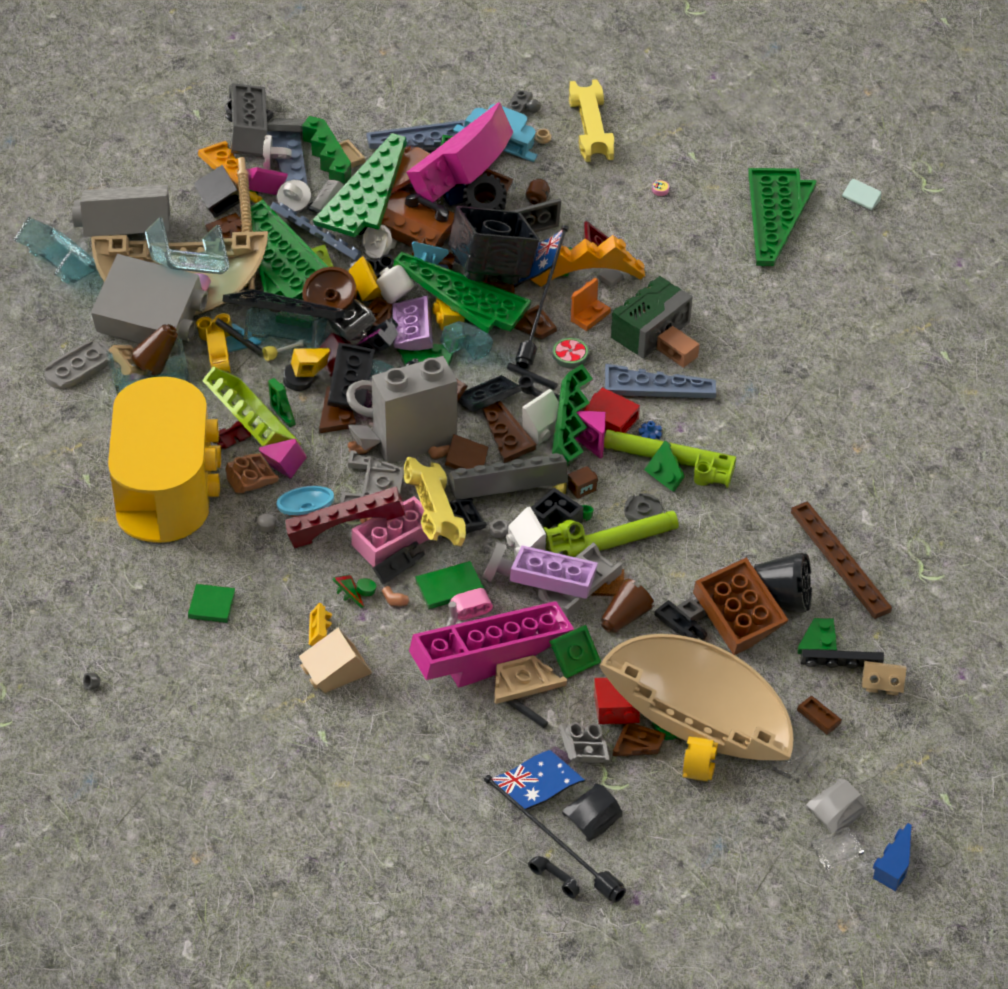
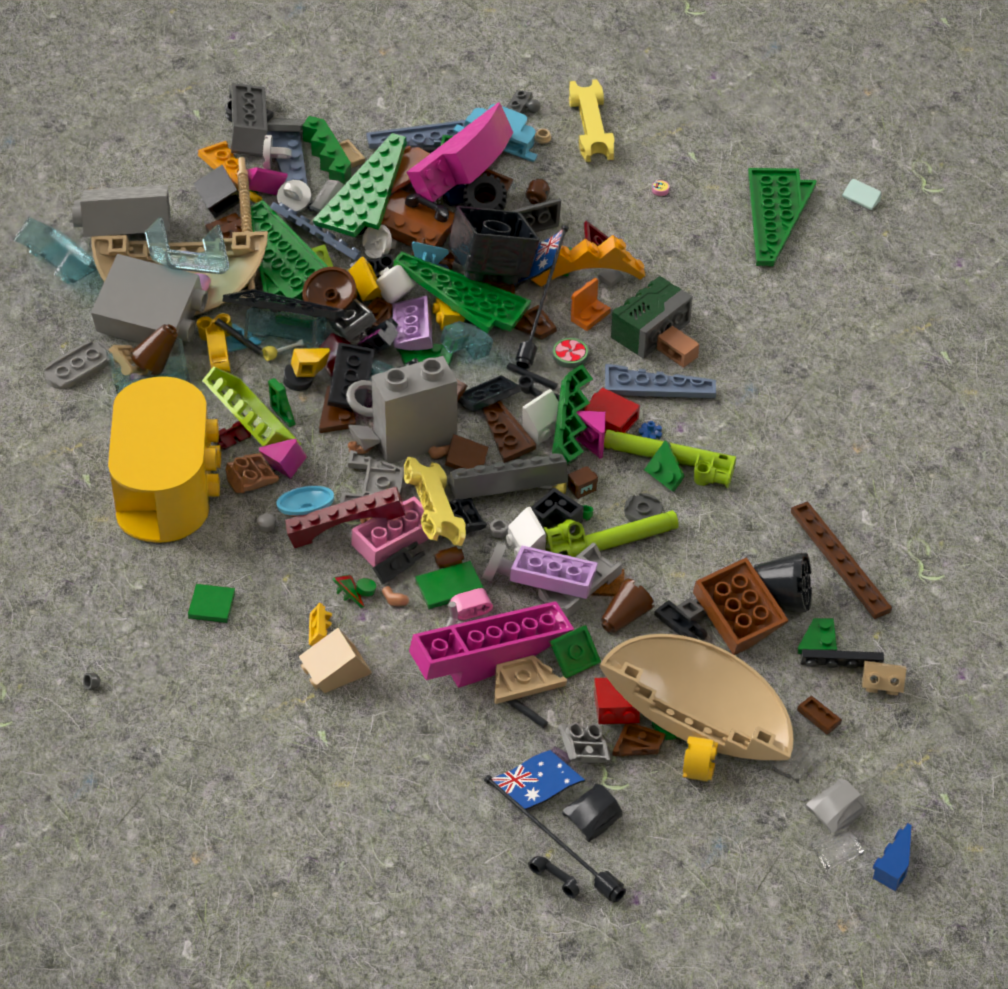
none -> reddish brown brick [434,546,464,569]

